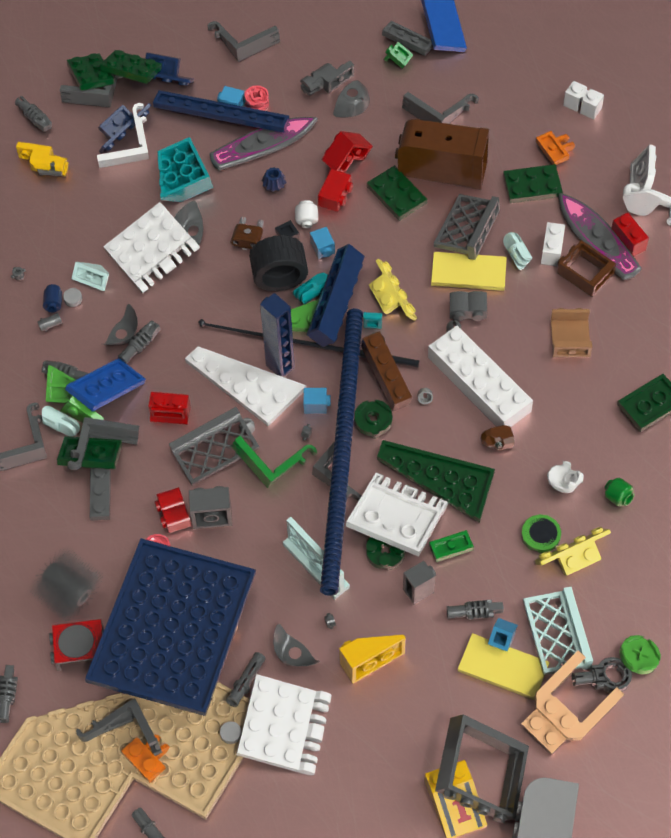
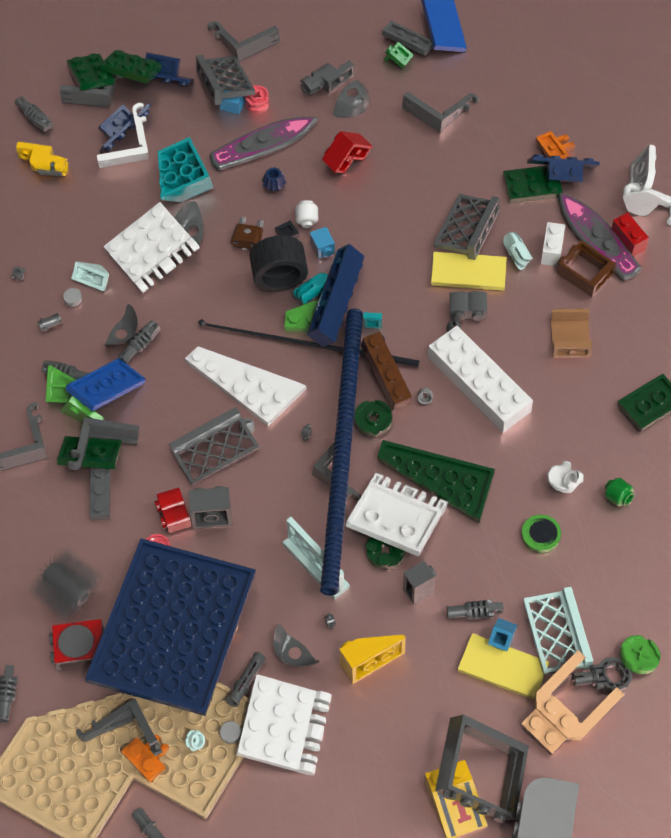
light aqua arm [42,406,80,437] -> none
dark blue brick [43,284,62,313] -> none
red window [148,392,191,425] -> none
dark blue plate [153,90,290,133] -> none
green hinge [231,436,317,488] -> none
dark blue brick [260,293,295,377] -> none
dark azure brick [303,388,331,414] -> none
red brick [318,169,353,212] -> none
dark green plate [367,165,428,221] -> none
light yellow bracket [369,258,417,321] -> none
reddish brown piece [395,119,489,190] -> none
green plate [429,530,474,562] -> none
reddish brown rock [480,425,515,450] -> none
light yellow bracket [534,527,611,576] -> none
white piece [563,81,604,120] -> none
none -> light aqua plate [185,730,205,751]
none -> dark grey fence [196,55,255,105]
none -> dark blue bracket [527,154,600,183]

